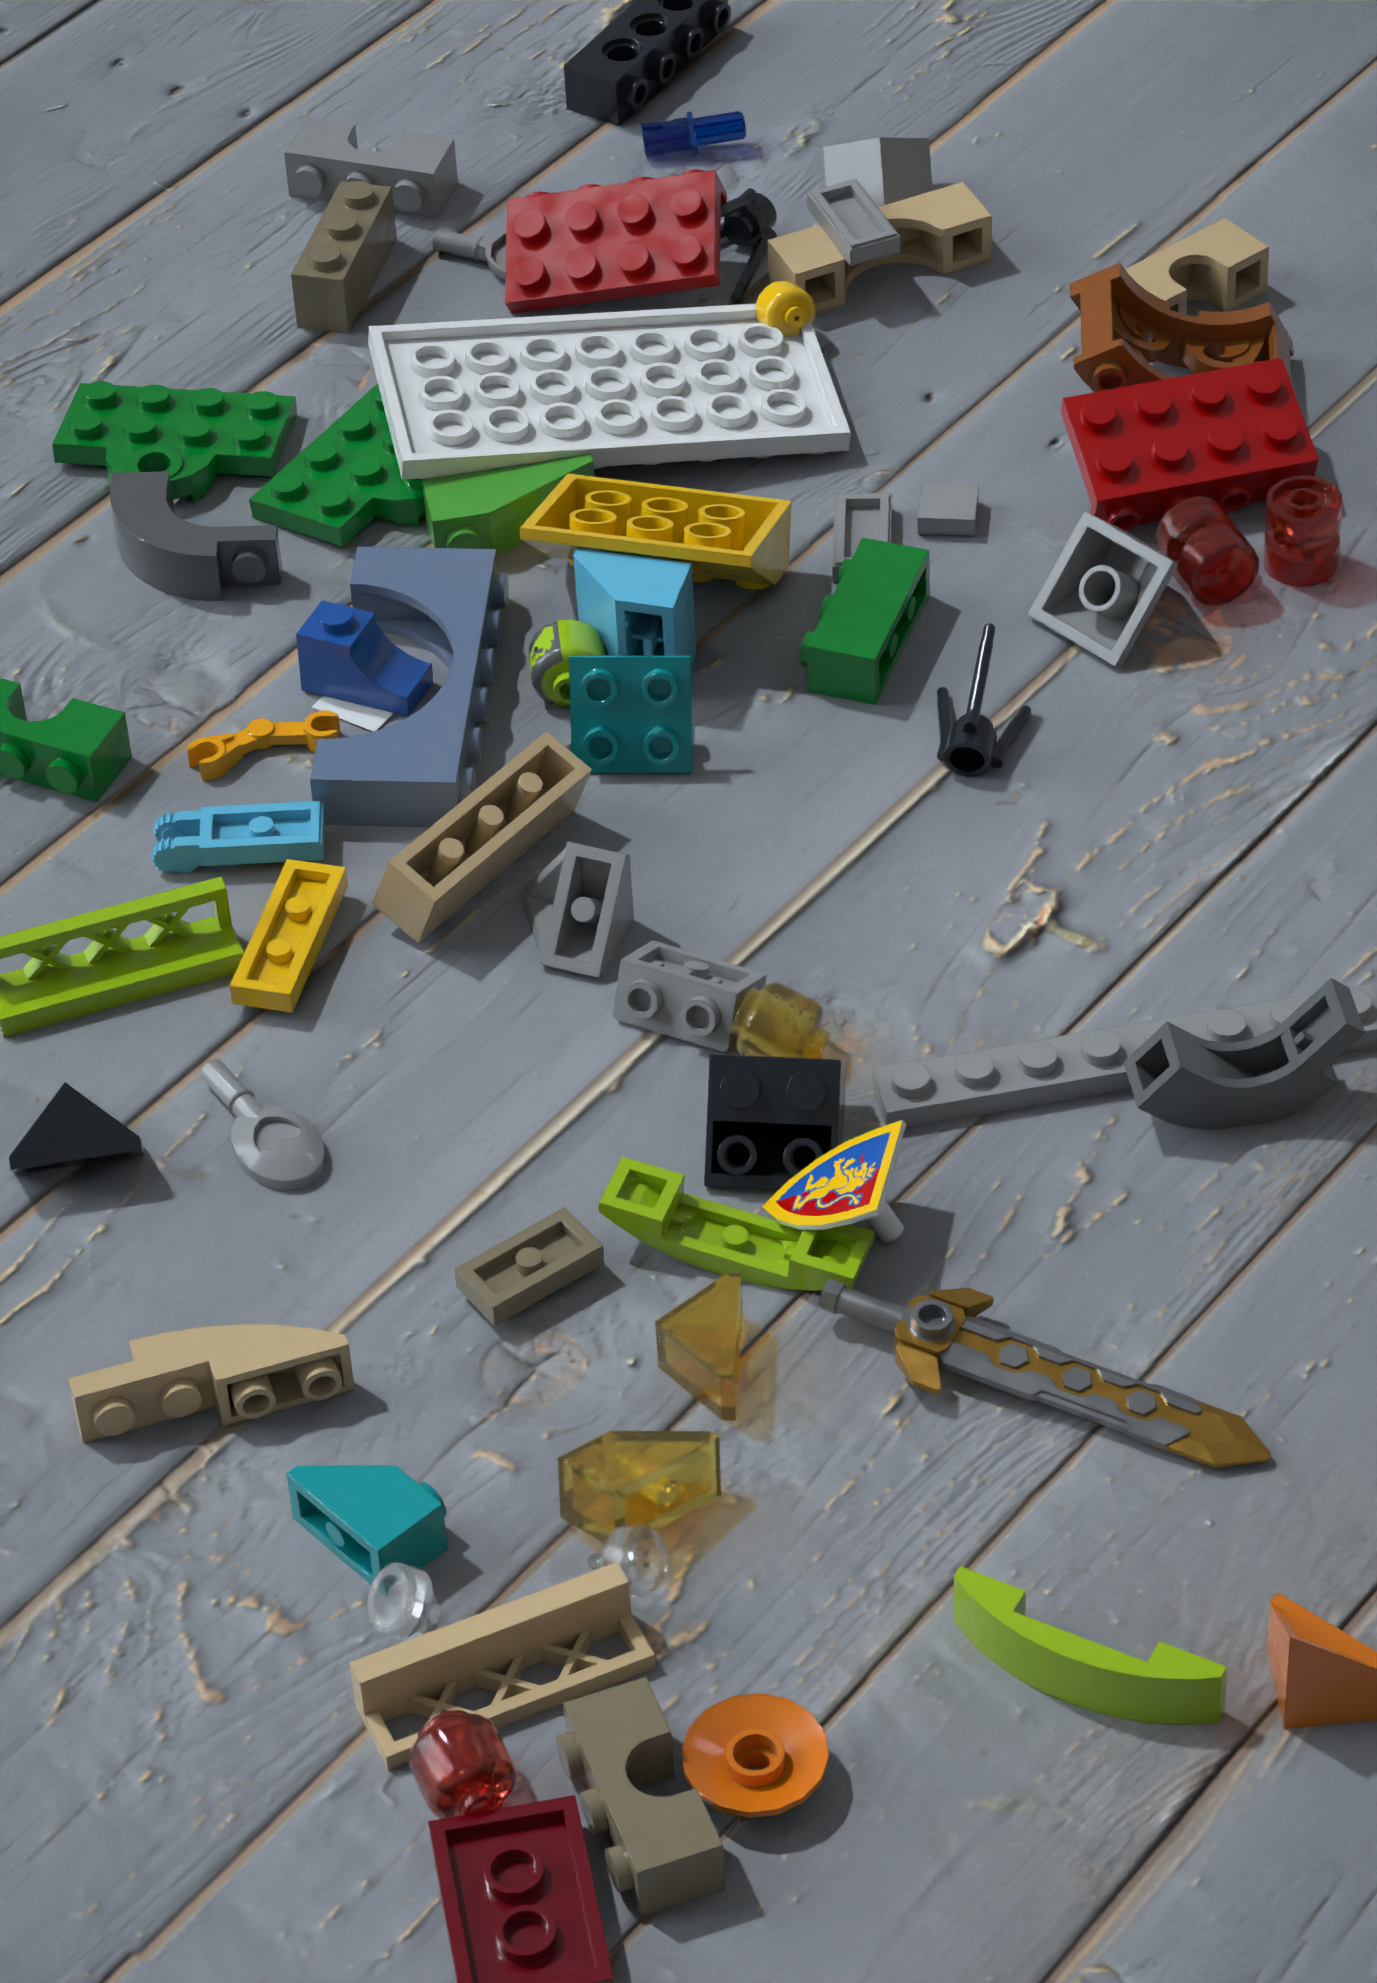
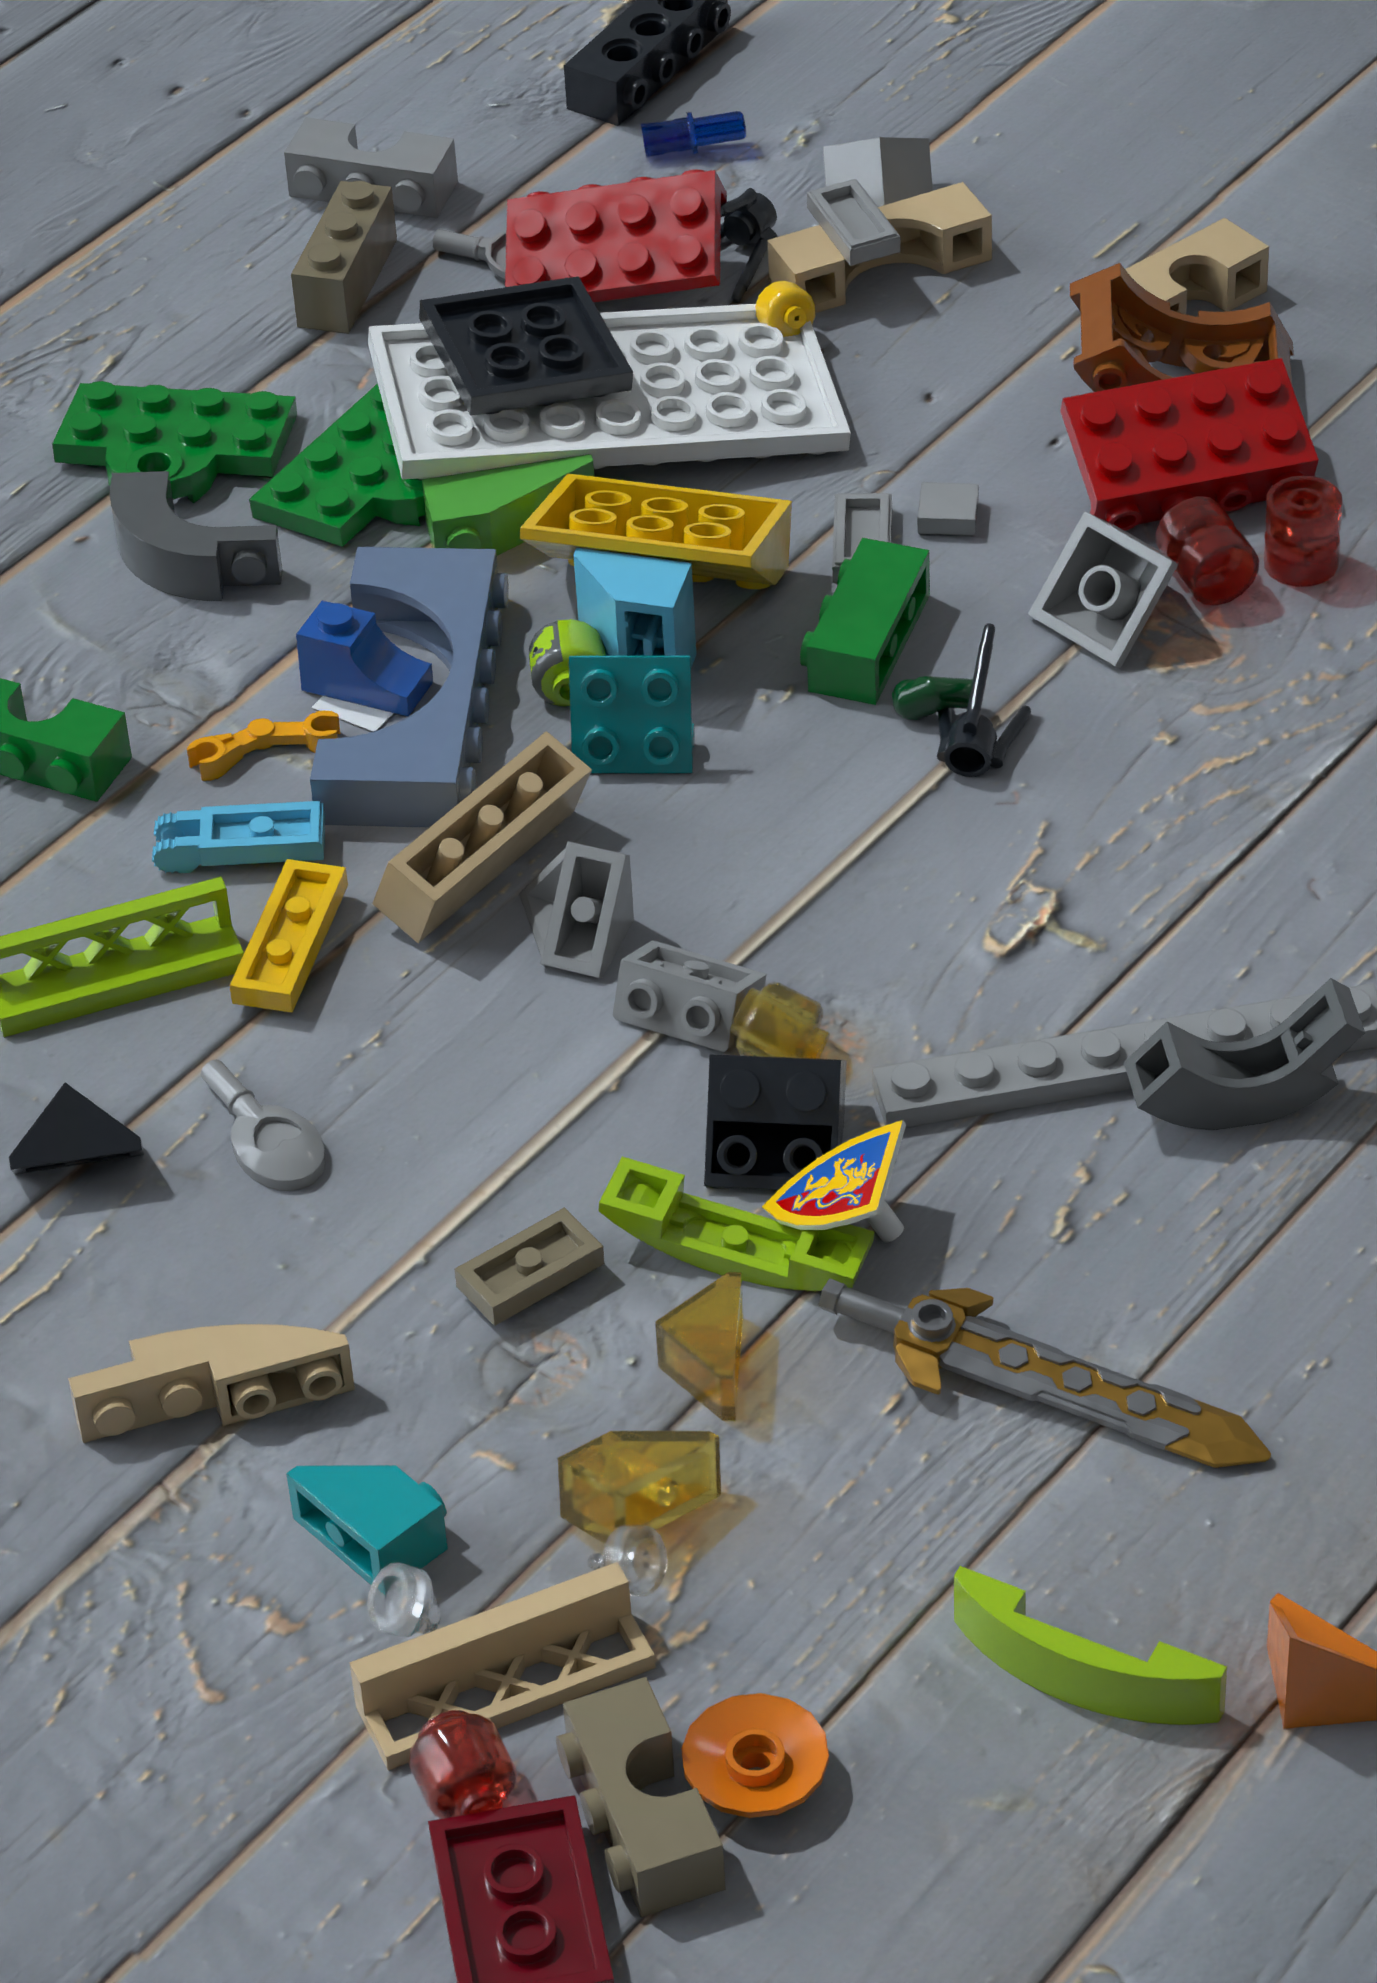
none -> black plate [419,276,633,416]
none -> dark green arm [892,676,973,720]

